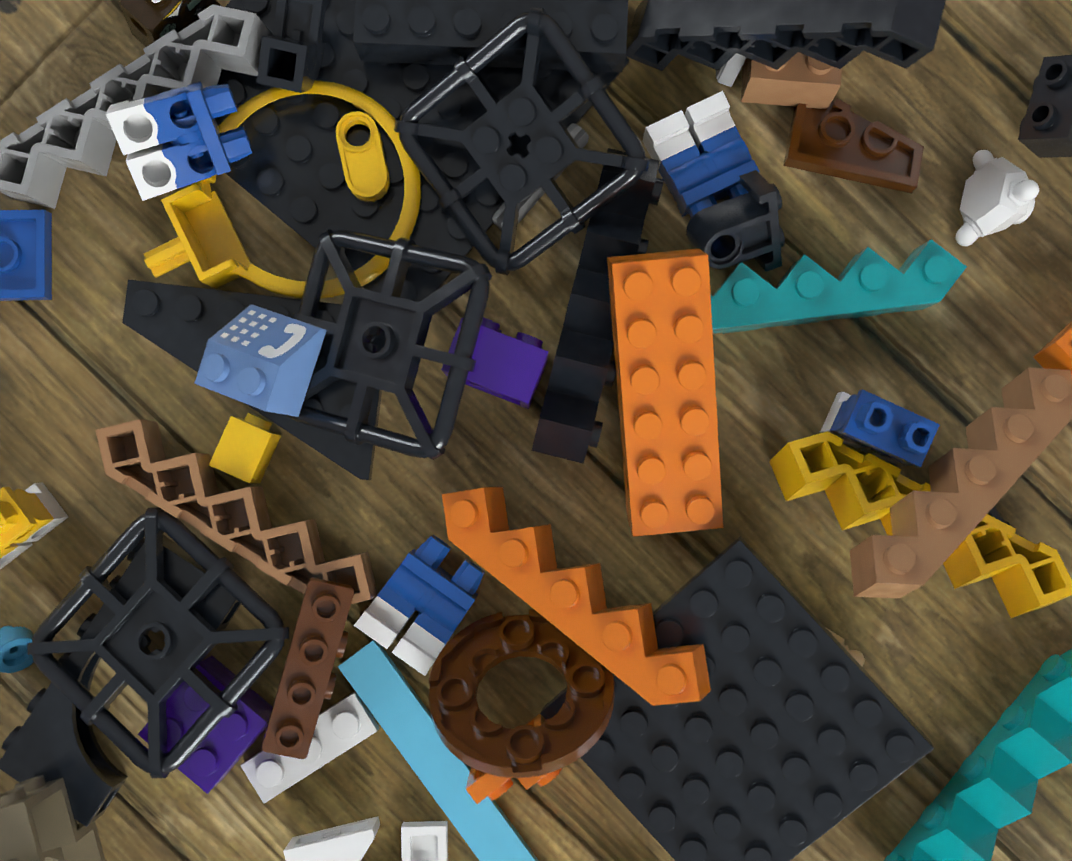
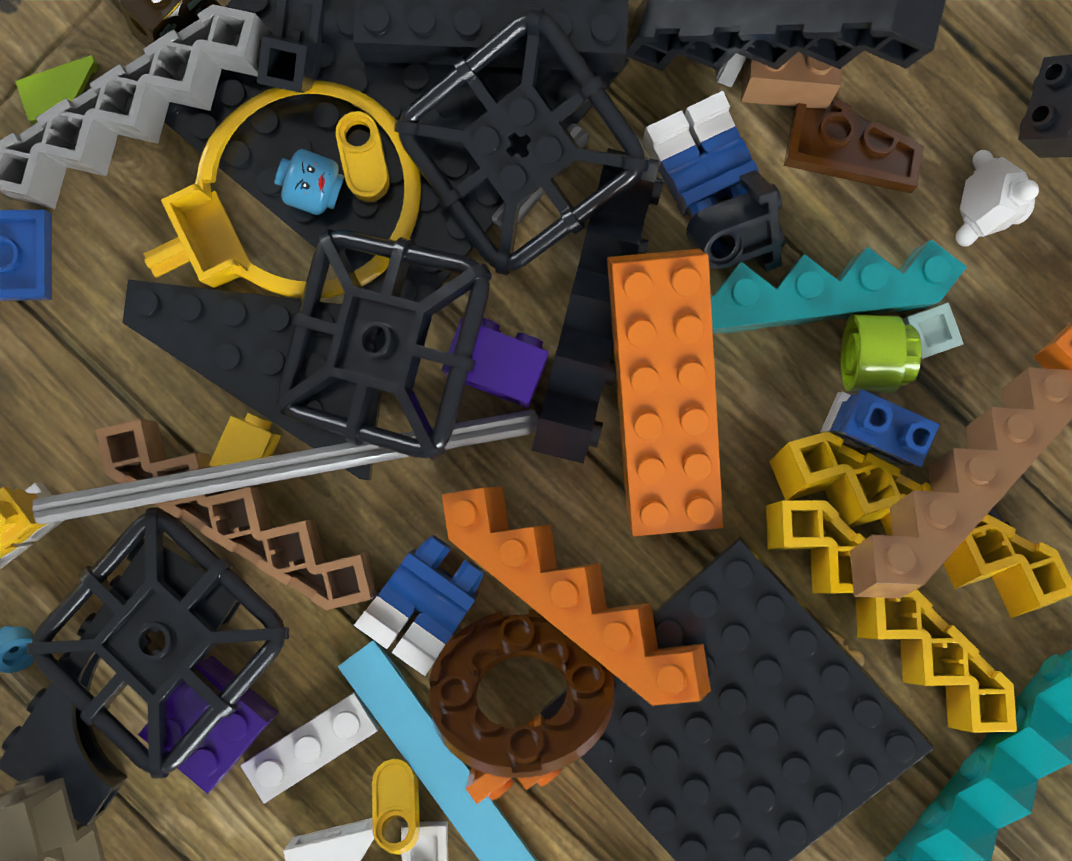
blue hips [106,81,253,201] -> none
medium blue slope [194,304,327,417] -> none
reddish brown bracket [262,577,354,759] -> none
none -> lime tile [15,55,99,125]
none -> light grey axle [32,409,539,524]
none -> dark azure head [274,149,344,215]
none -> yellow piece [372,759,420,855]
none -> yellow brick [766,501,1017,733]
none -> lime piece [840,314,921,393]
none -> light aqua plate [902,303,964,359]

